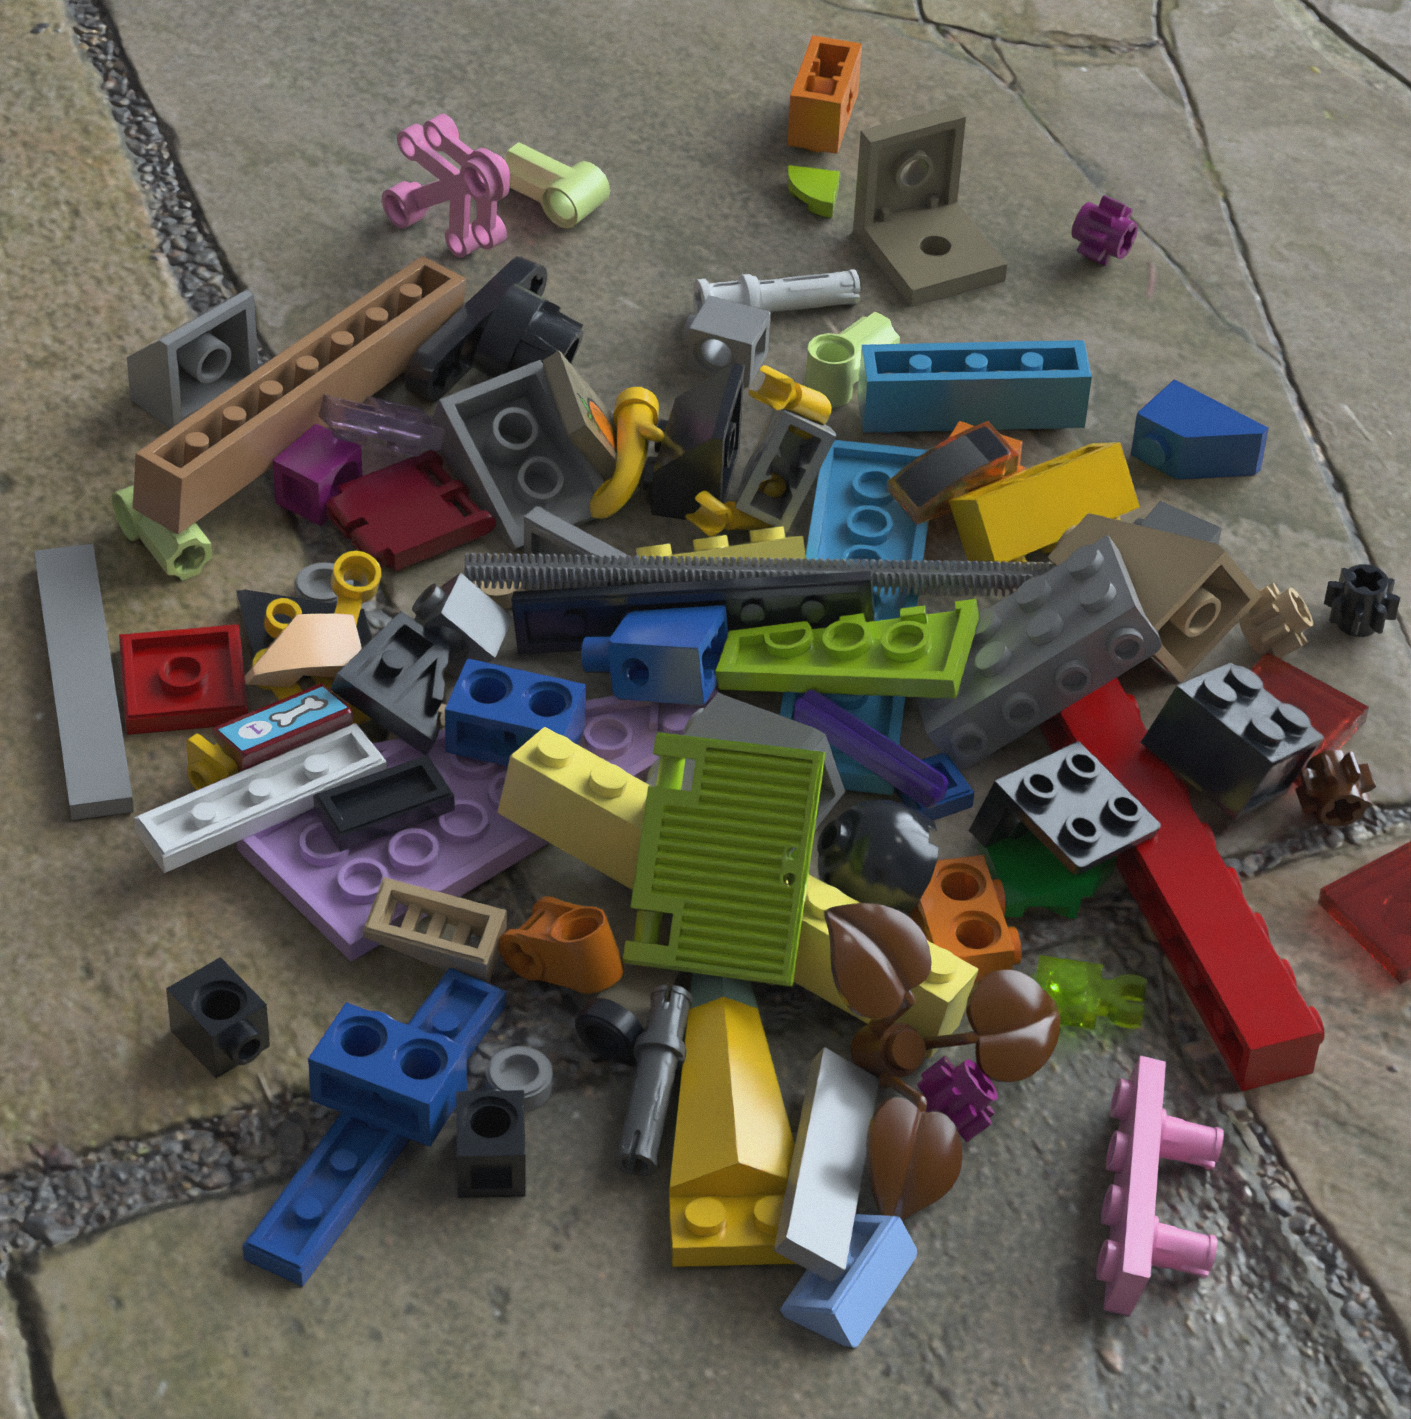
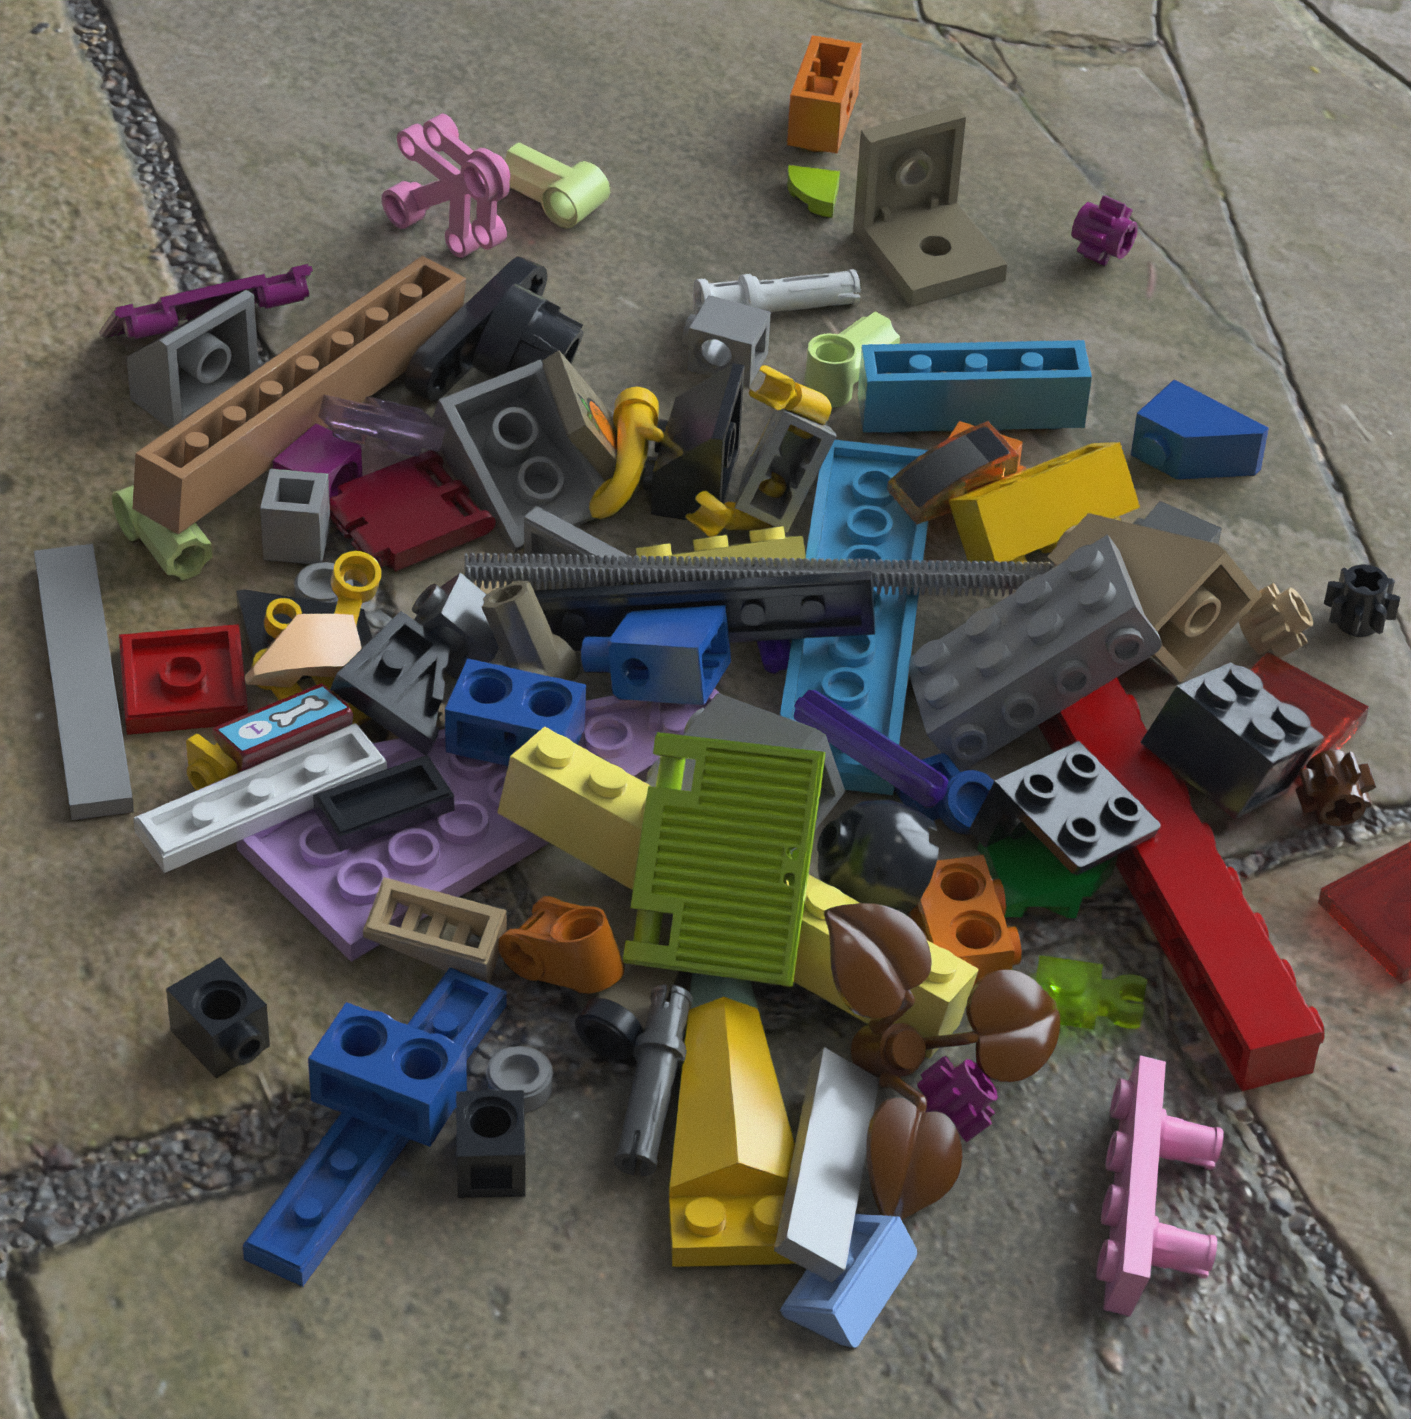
lime wing [715,599,979,699] -> none
none -> magenta window [99,264,313,340]
none -> light grey brick [260,469,331,564]
none -> dark tan piece [481,581,580,681]
none -> blue tile [937,770,994,835]

